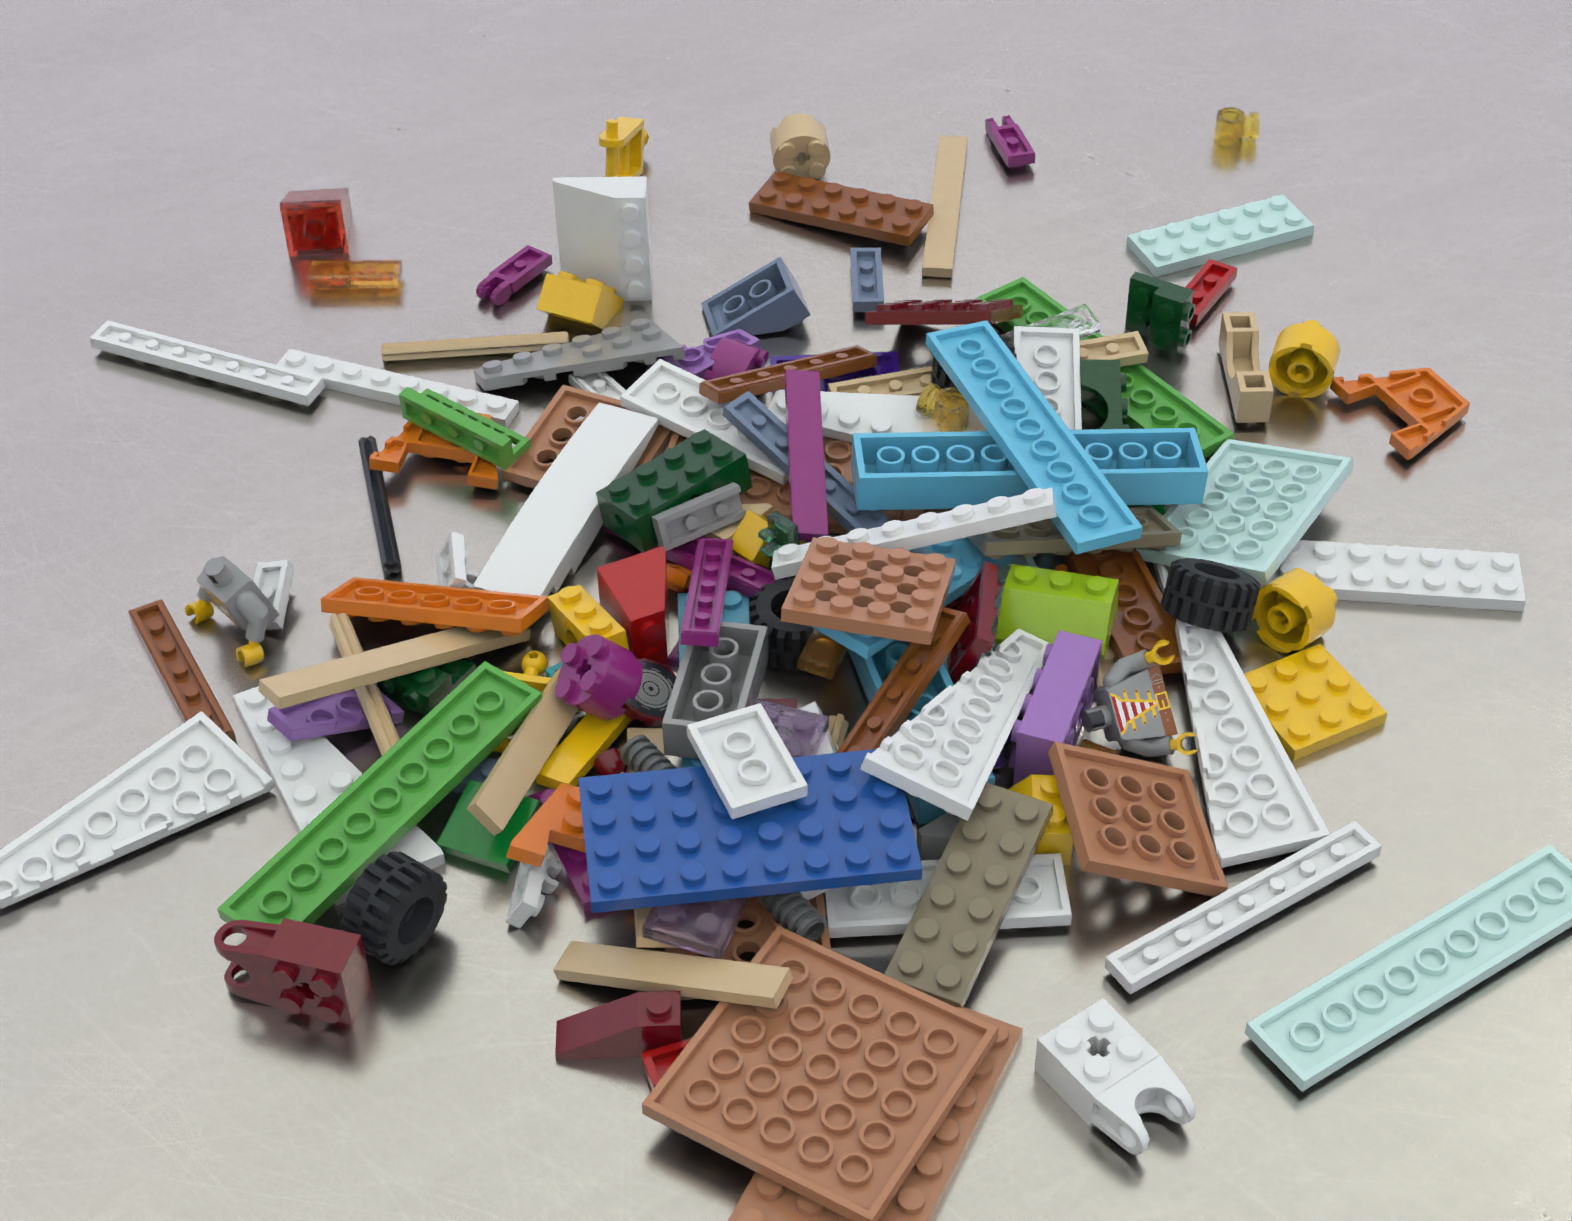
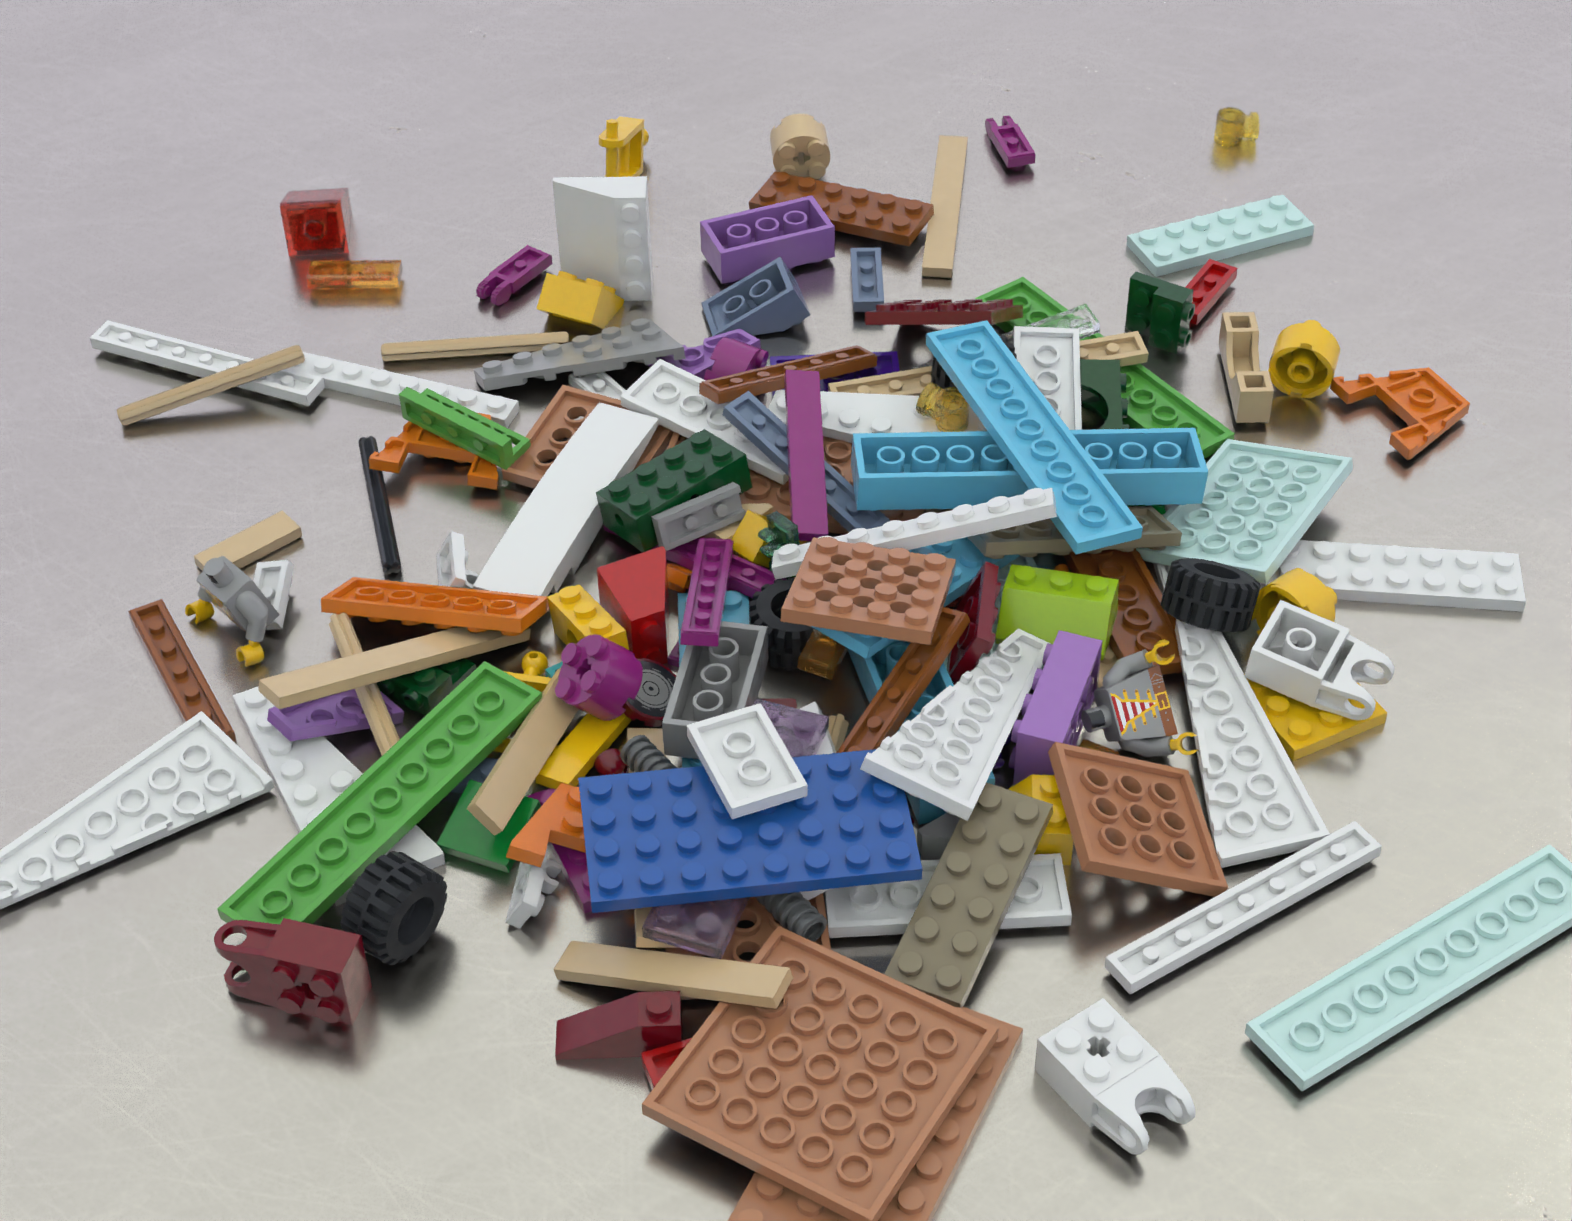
none -> tan axle [117,345,305,426]
none -> tan tile [194,510,302,571]
none -> medium lavender brick [700,195,835,284]
none -> white brick [1245,600,1395,720]

